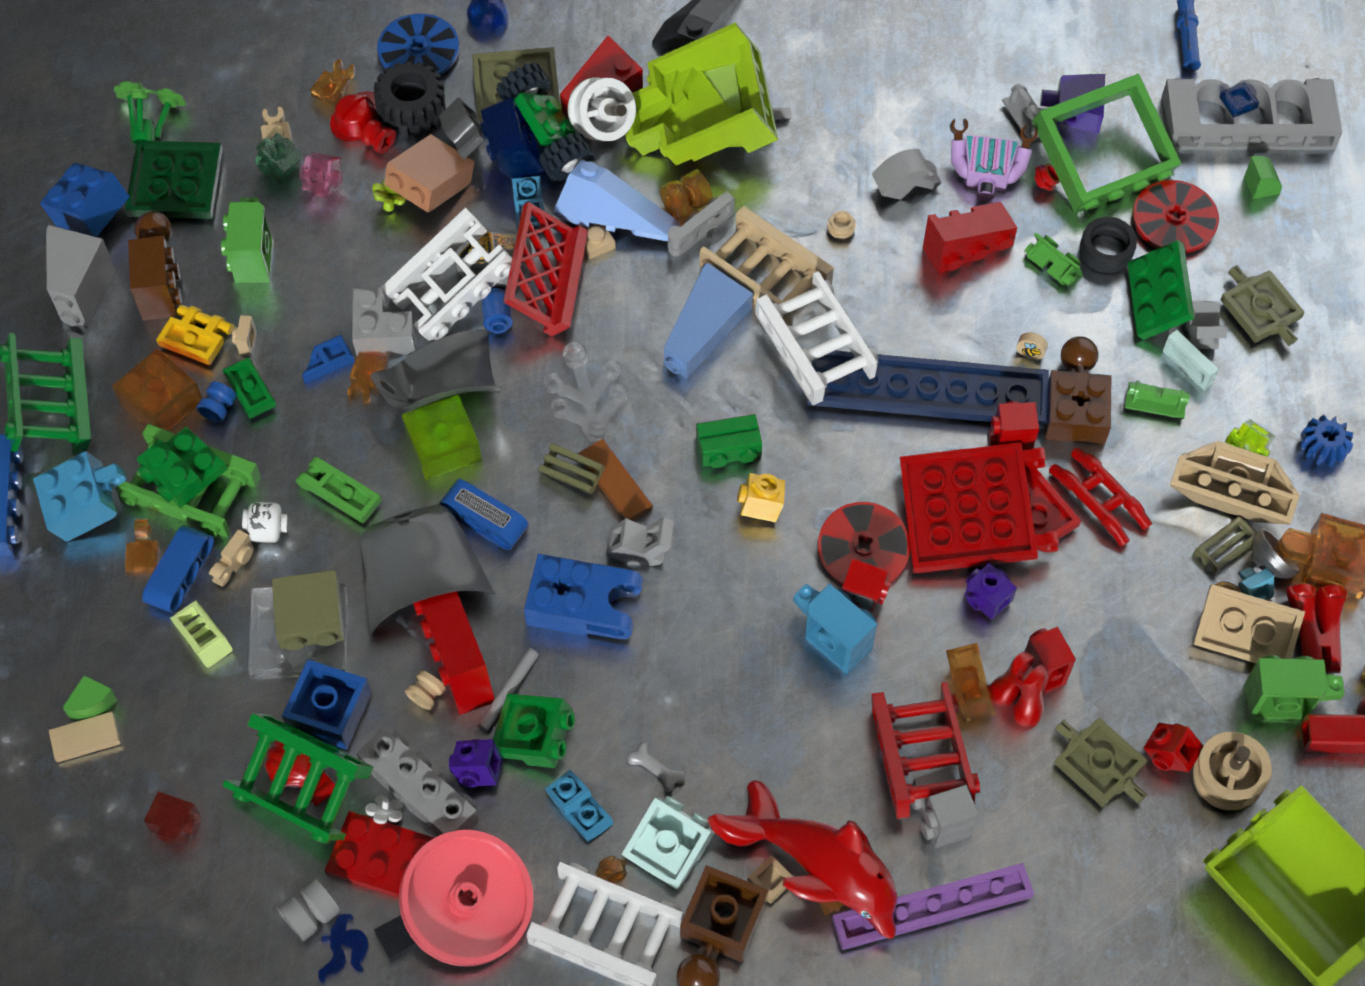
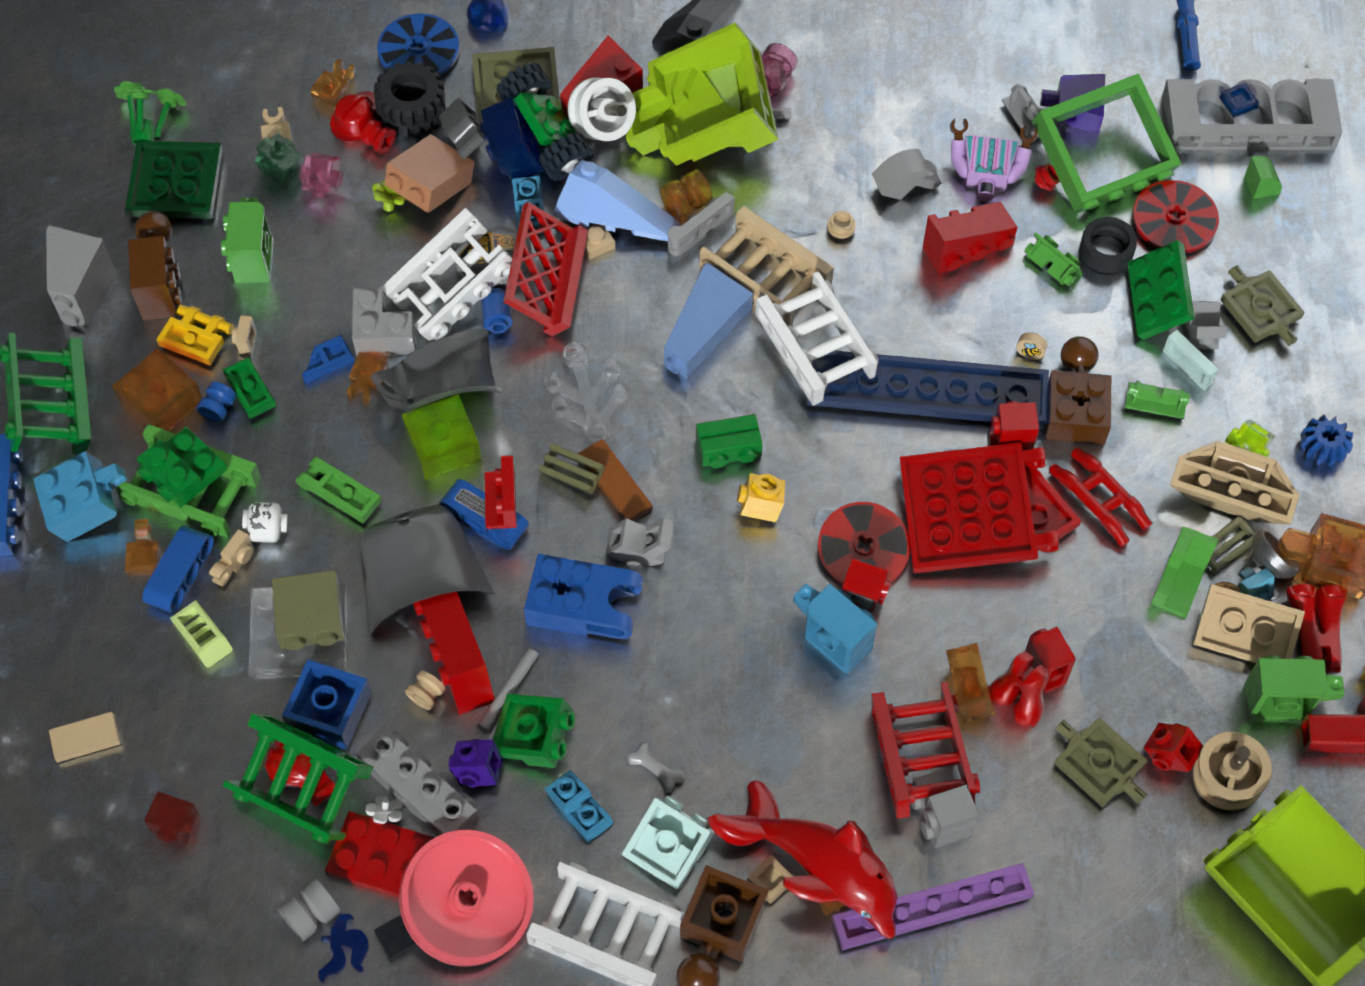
blue brick [39,163,129,237] -> none
bright green brick [62,675,118,722] -> none
clear orange plate [596,856,627,884] -> none
dark purple brick [965,563,1017,620] -> none
none -> red bracket [484,456,517,529]
none -> clear pink wheel [761,43,798,96]
none -> bright green panel [1151,526,1218,617]

